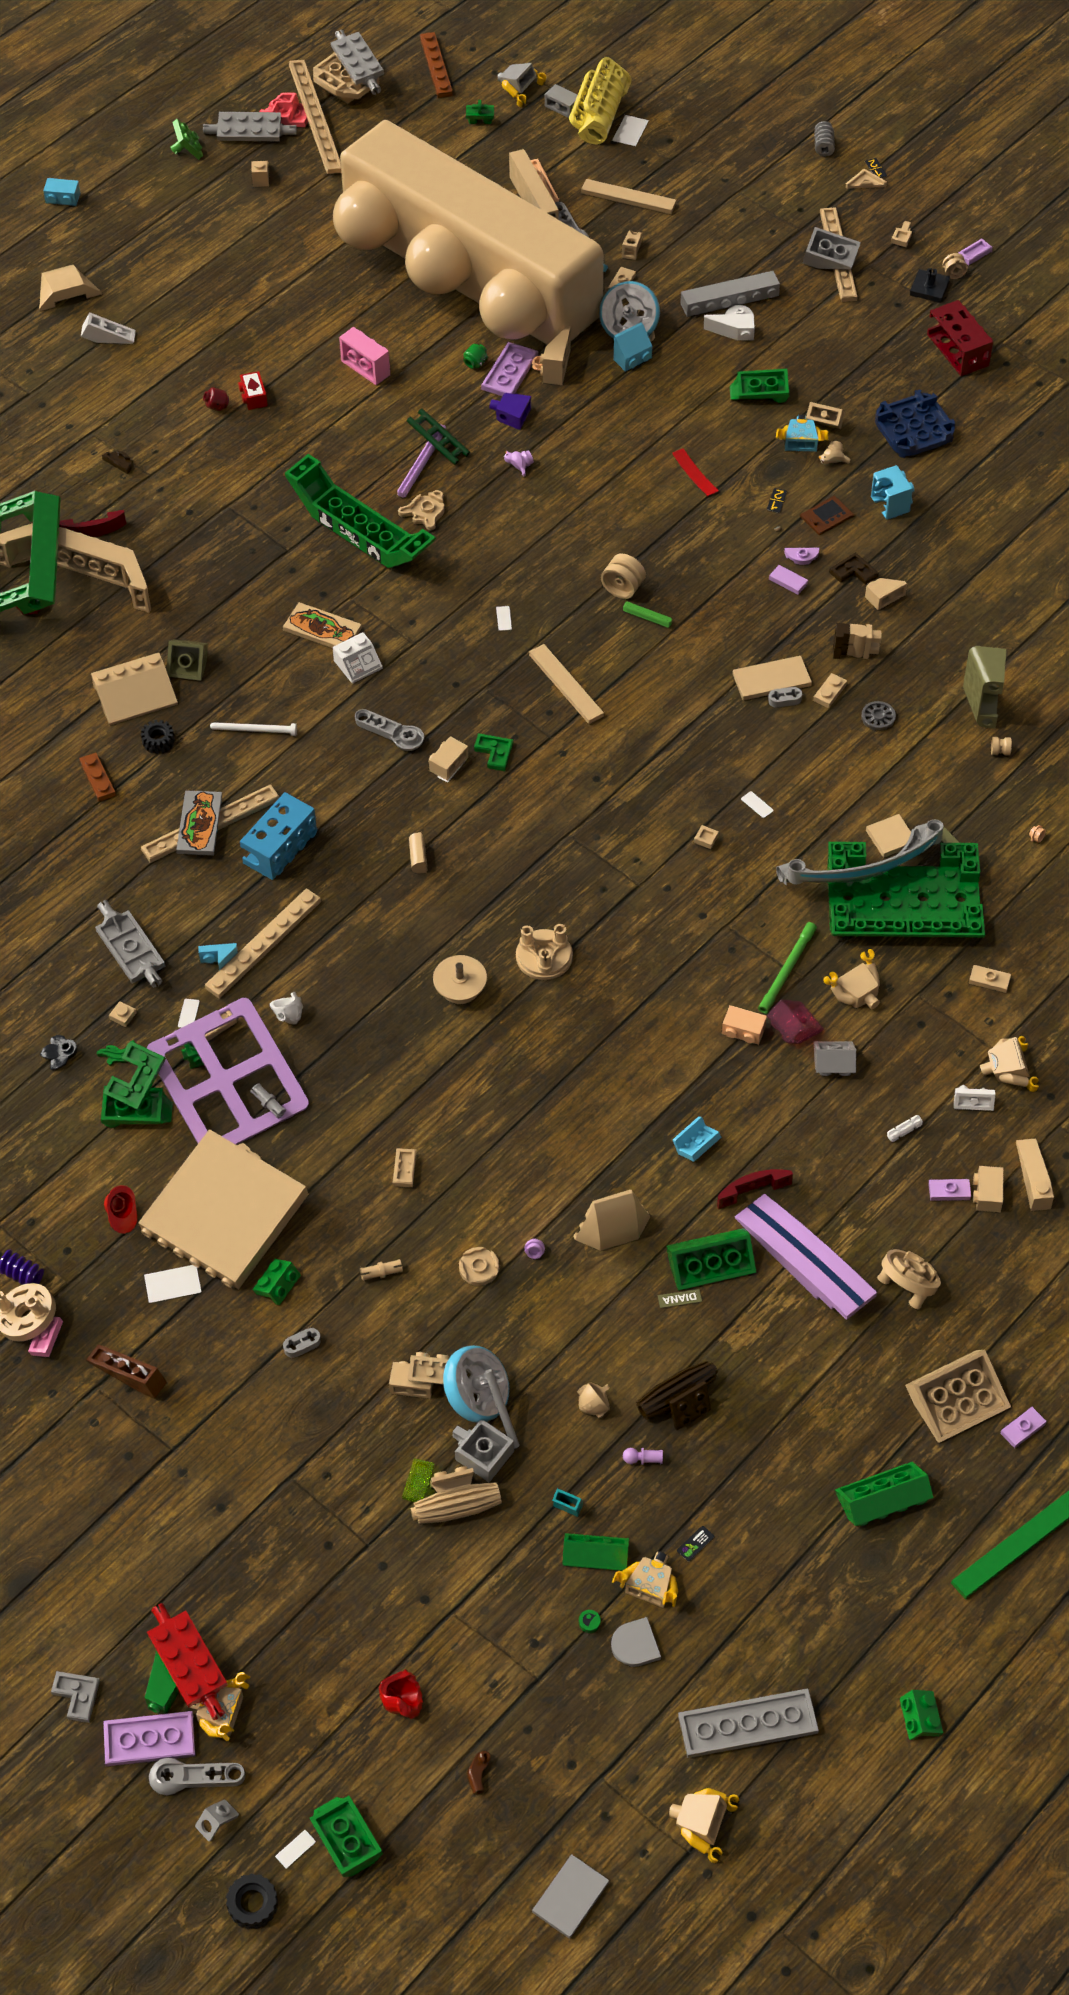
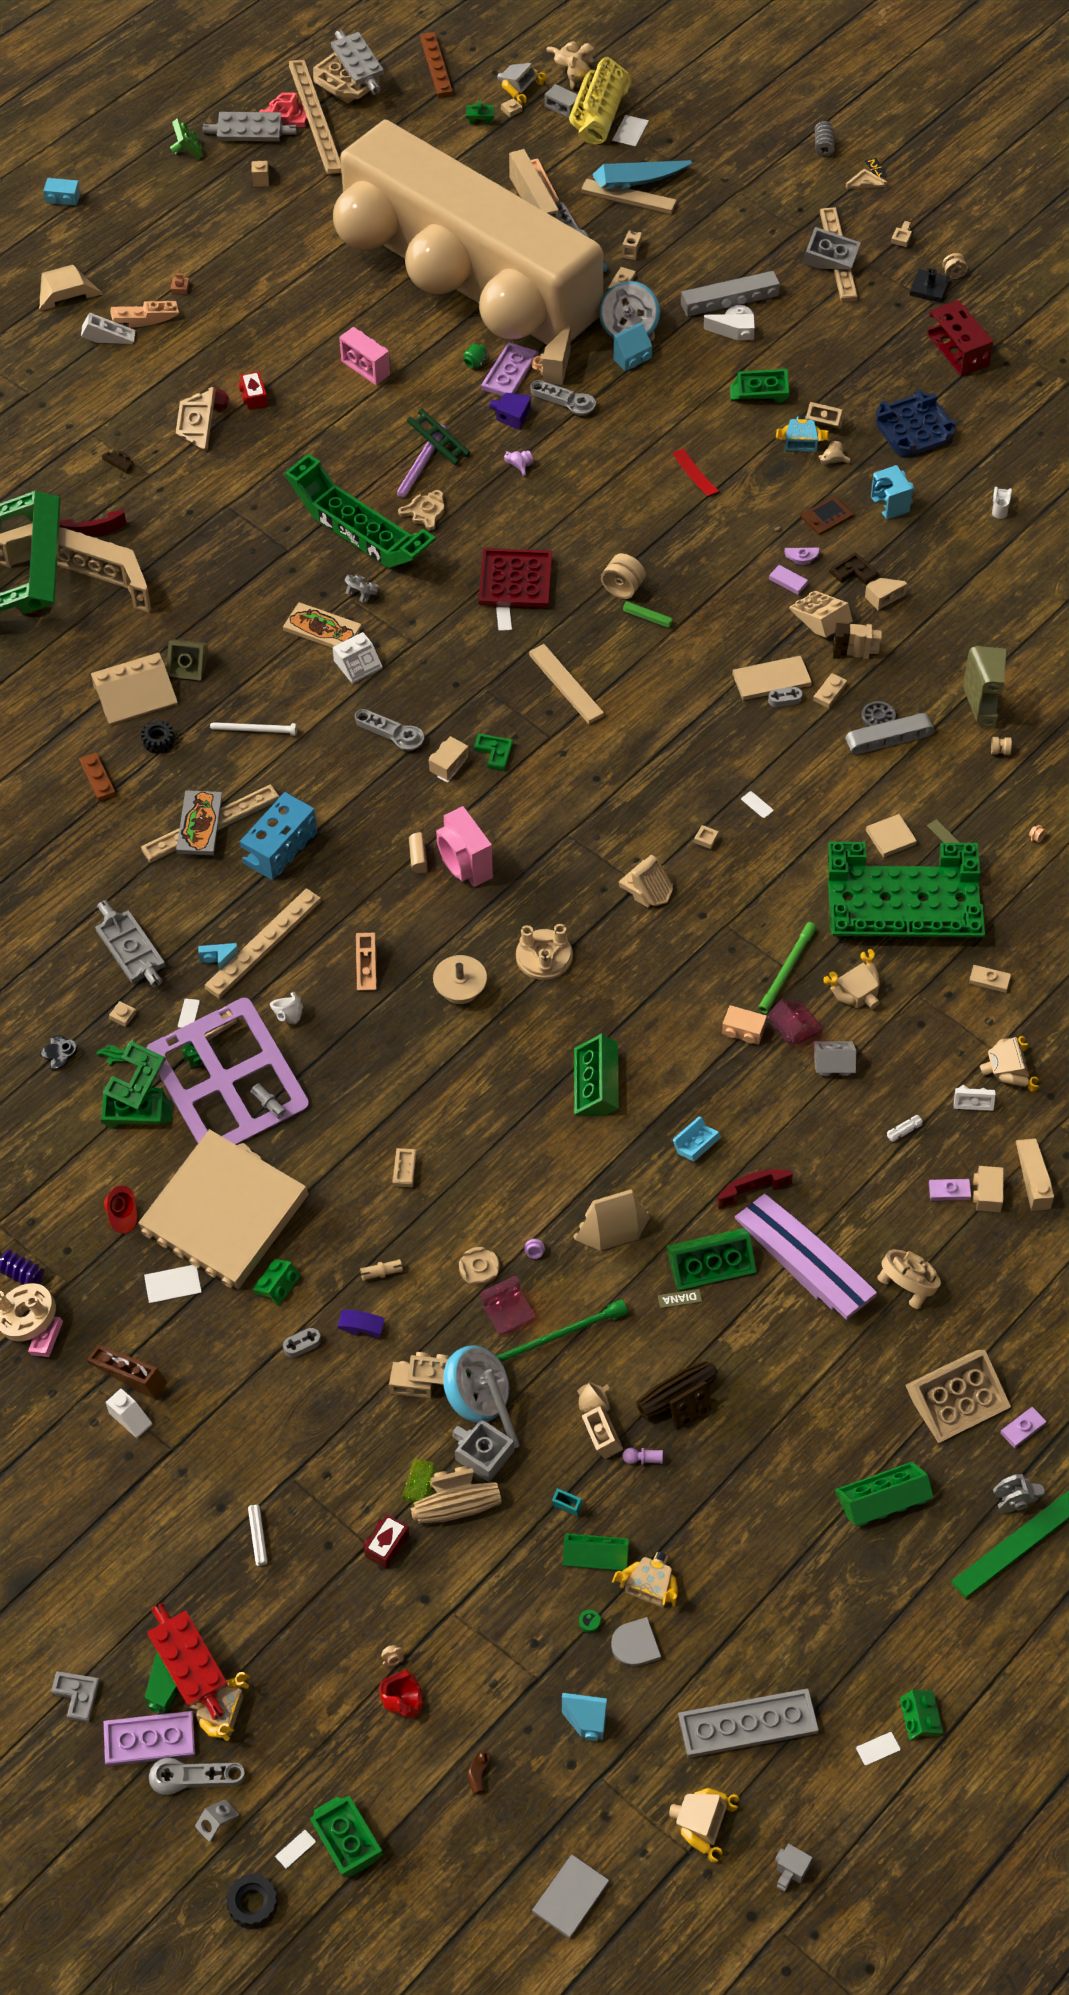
black sticker [677,1526,714,1561] -> none
black sticker [767,488,787,512] -> none
light grey panel [776,819,944,885] -> none
lavender tile [958,239,993,266] -> none
none -> white slope [106,1389,153,1439]
none -> light nougat slope [110,301,179,328]
none -> nougat tile [170,273,190,294]
none -> tan wing [176,387,216,451]
none -> white axle [248,1505,268,1566]
none -> dark purple slope [337,1310,384,1338]
none -> light grey plate [345,574,379,603]
none -> light nougat slope [356,933,376,990]
none -> brick [363,1514,409,1569]
none -> tan plate [381,1645,404,1667]
none -> bright pink container [436,806,493,887]
none -> green hose [466,1299,628,1378]
none -> dark red plate [478,548,552,608]
none -> clear pink bracket [480,1275,535,1335]
none -> tan plate [501,98,522,117]
none -> light grey beam [530,380,596,416]
none -> tan animal [546,41,594,90]
none -> medium azure slope [562,1693,607,1741]
none -> green slope [574,1034,619,1116]
none -> tan brick [582,1406,623,1459]
none -> medium azure wedge [593,160,692,190]
none -> tan piece [619,855,673,907]
none -> light grey brick [775,1843,812,1892]
none -> tan slope [789,591,853,638]
none -> light grey beam [845,713,935,755]
none -> white sticker [856,1732,900,1765]
none -> white piece [992,487,1012,519]
none -> light grey hinge [993,1474,1045,1513]

